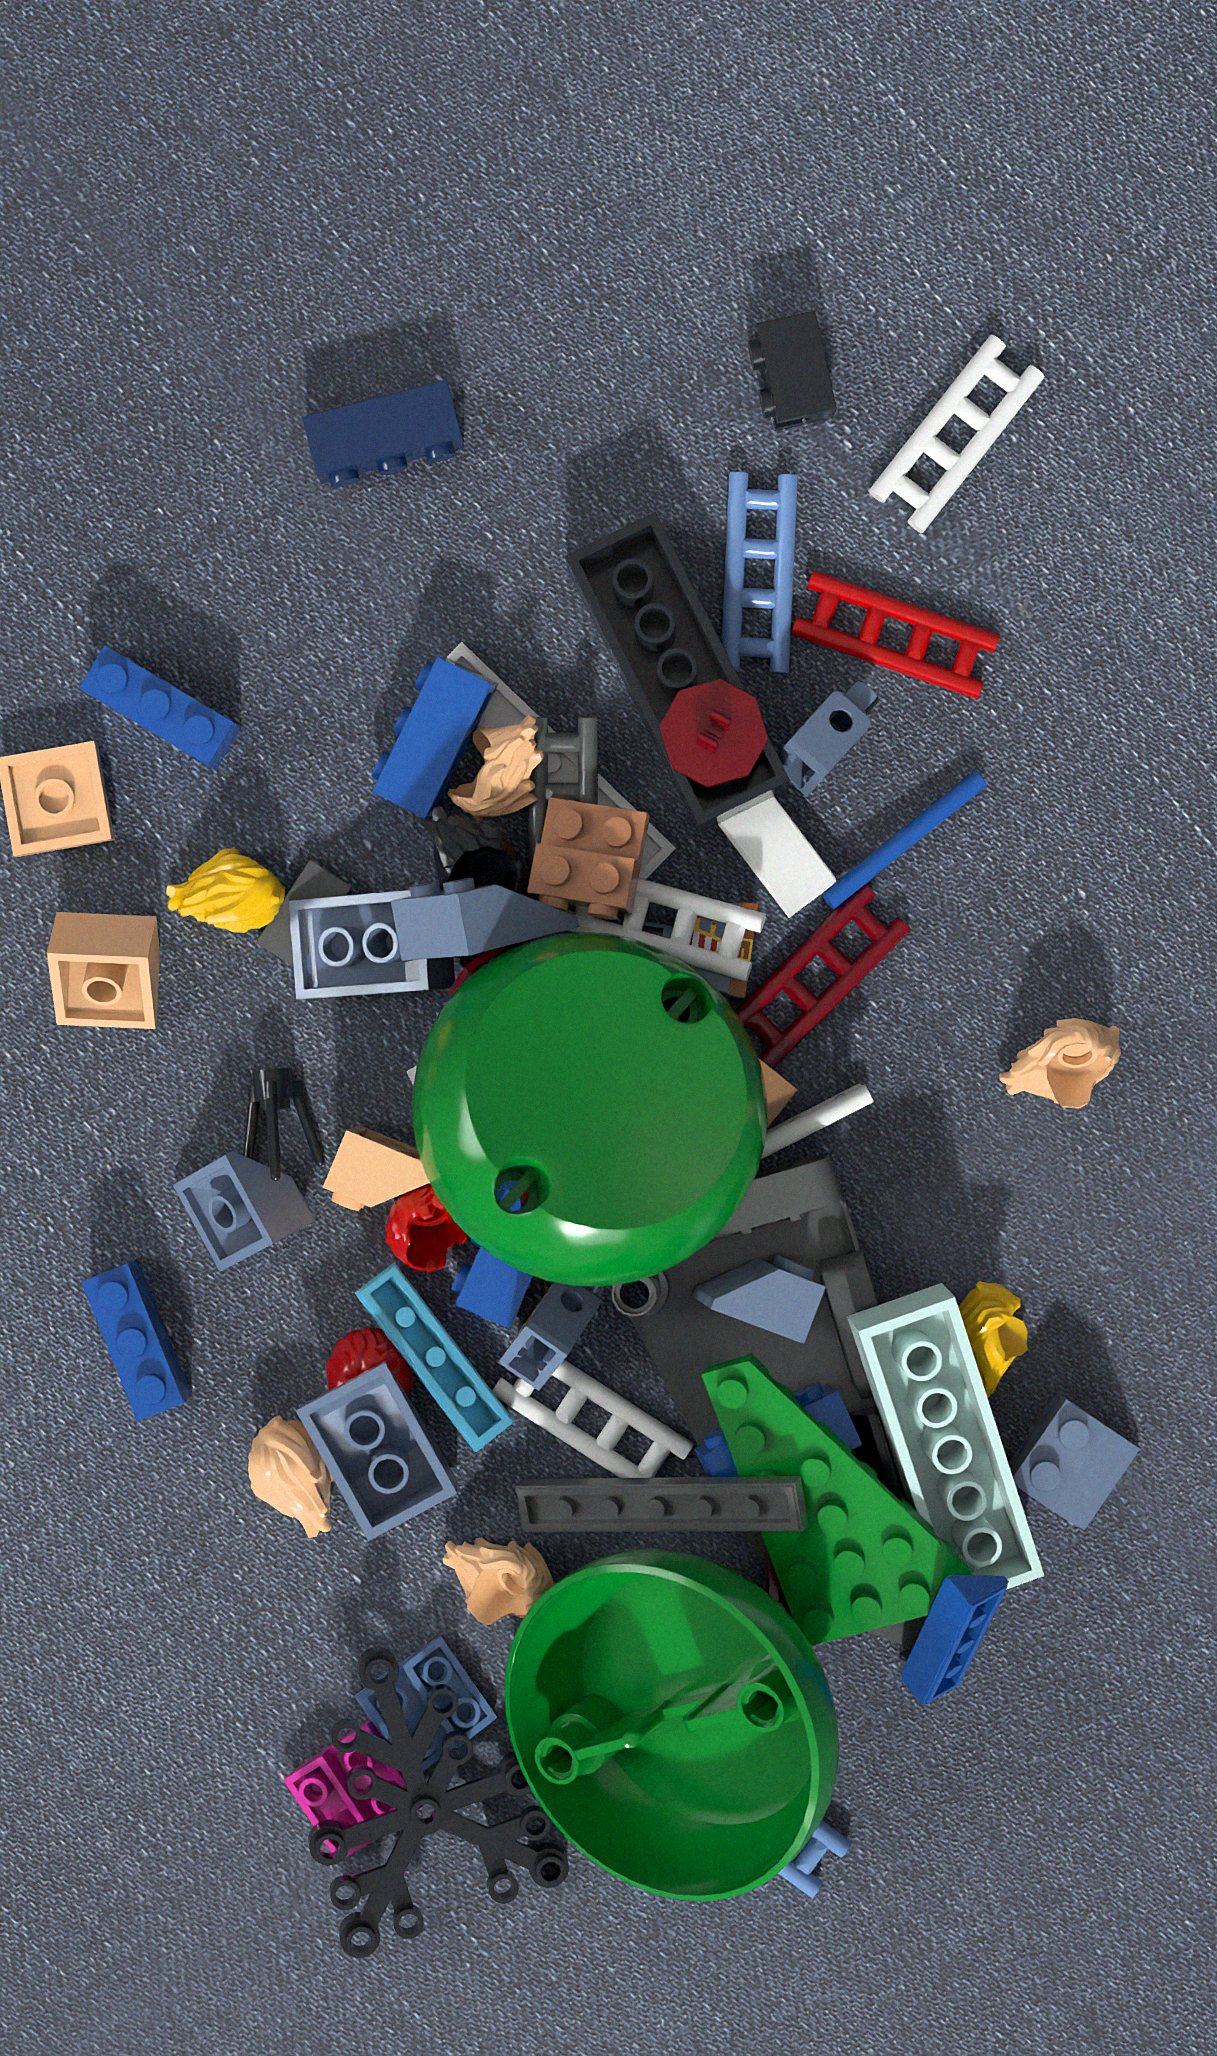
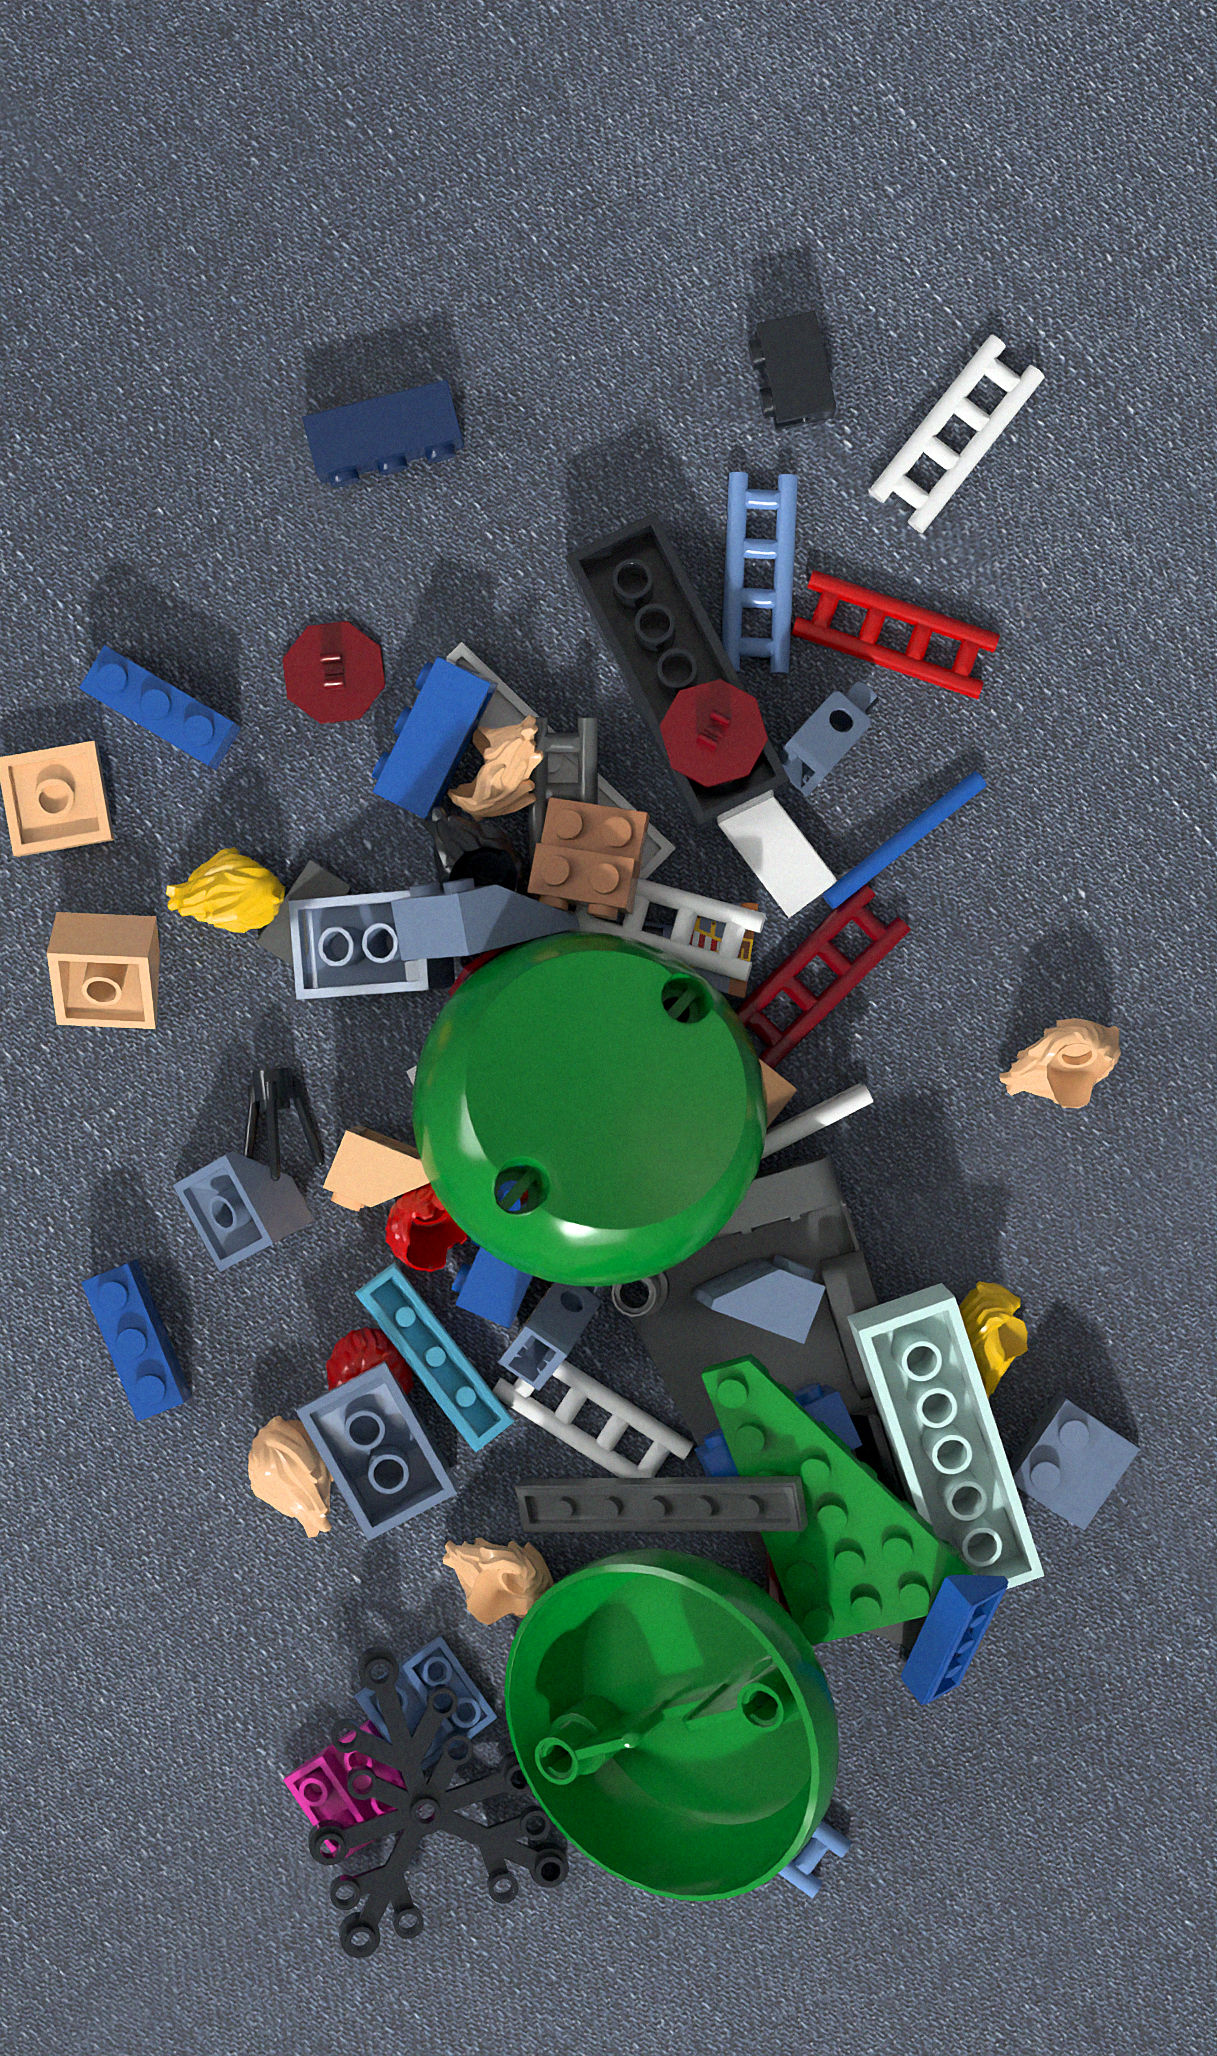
none -> dark red piece [282,621,386,725]

